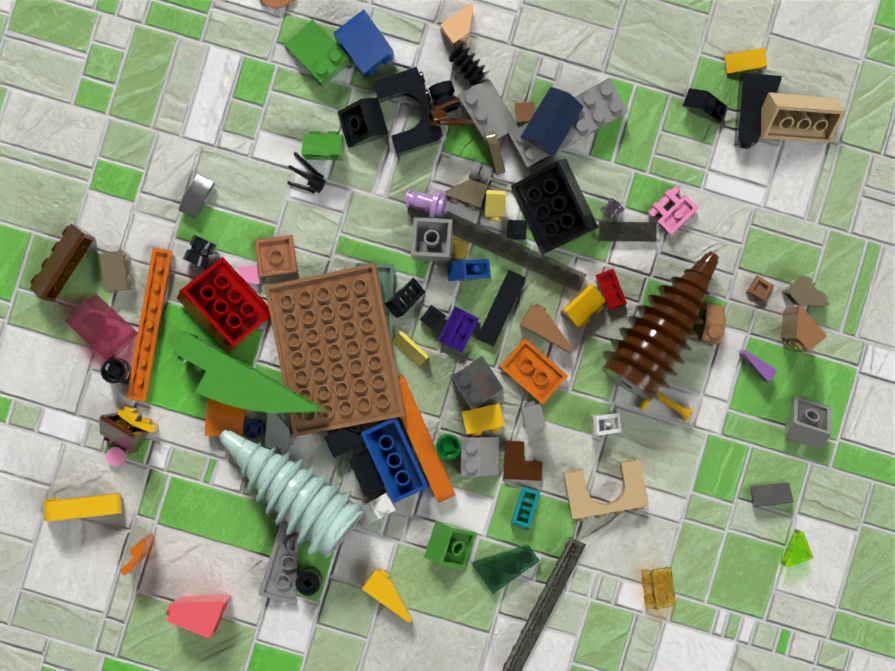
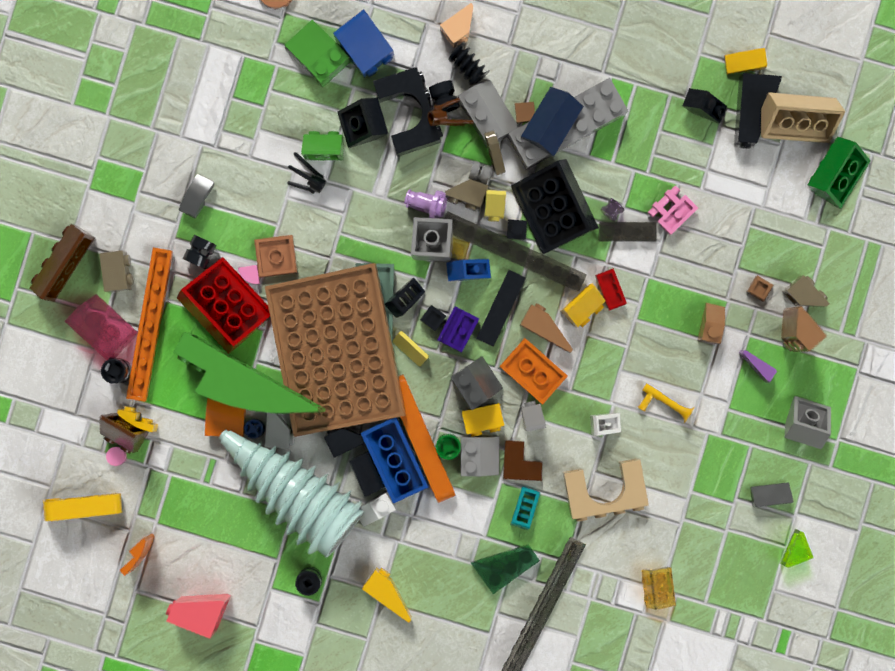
light grey wing [259,522,299,605] -> none
bright green slope [424,521,477,569] -> none
reddish brown cone [602,251,719,401] -> none
none -> green slope [807,136,871,209]

